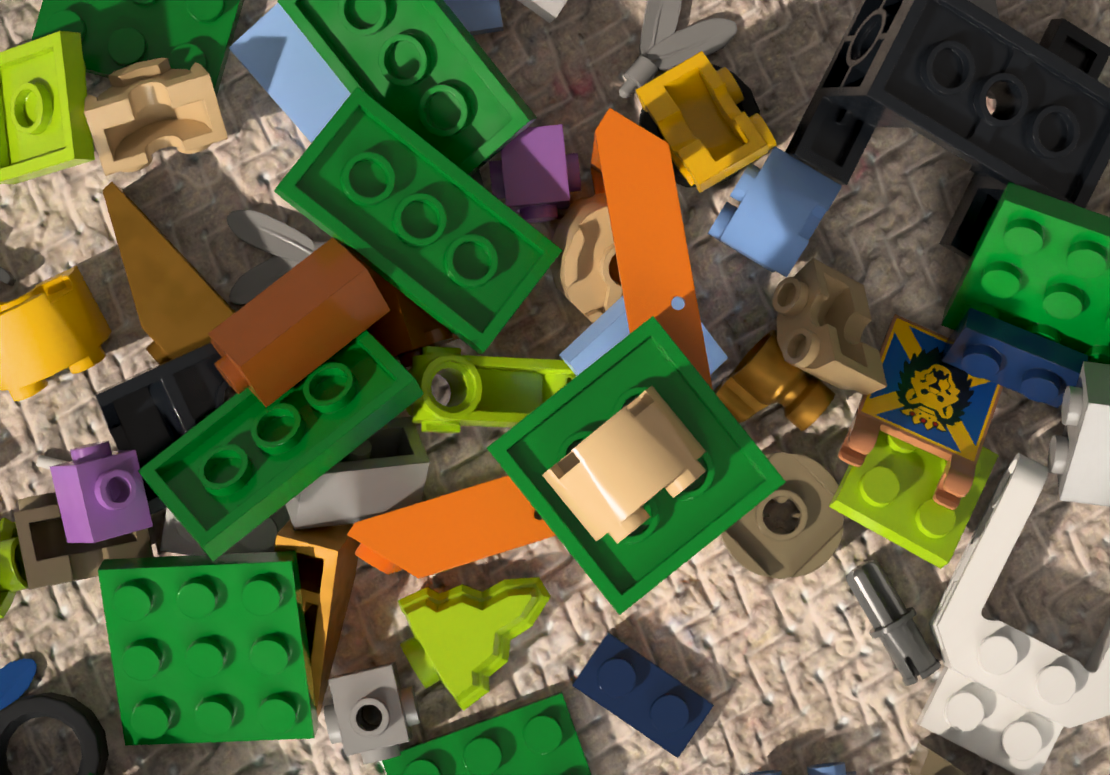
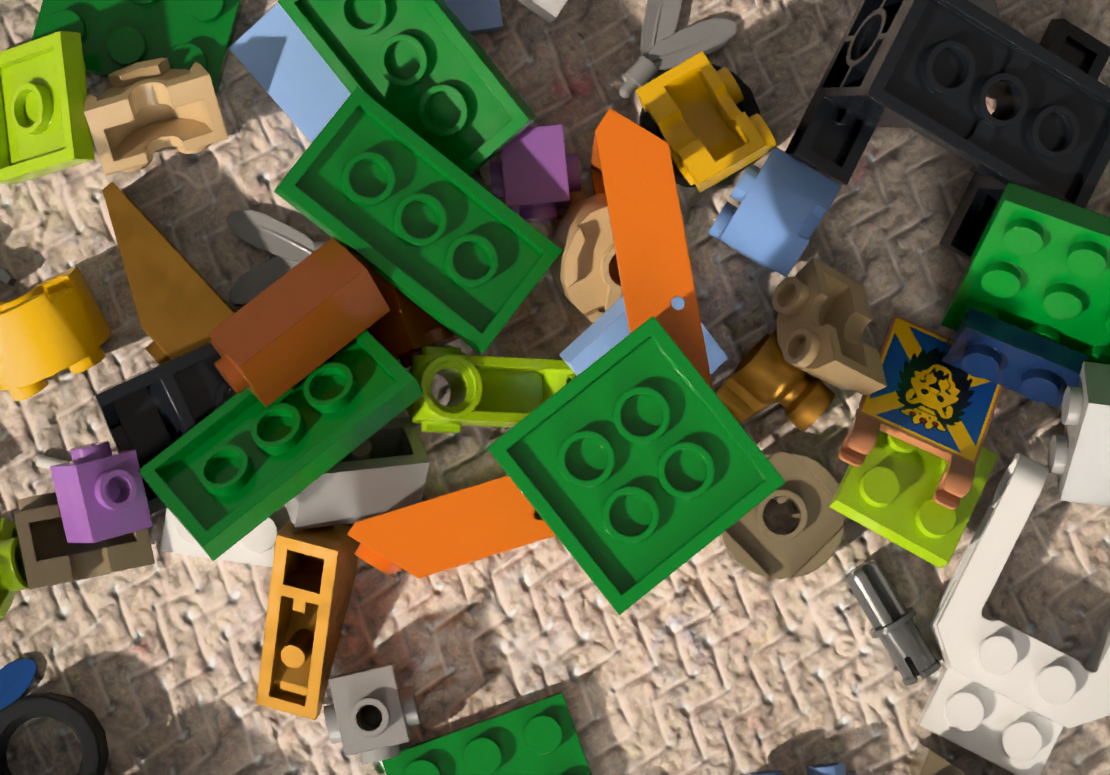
green plate [98,551,319,746] -> none
lime rock [398,577,551,711] -> none
tan cylinder [542,386,706,544] -> none
dark blue plate [572,632,714,758] -> none

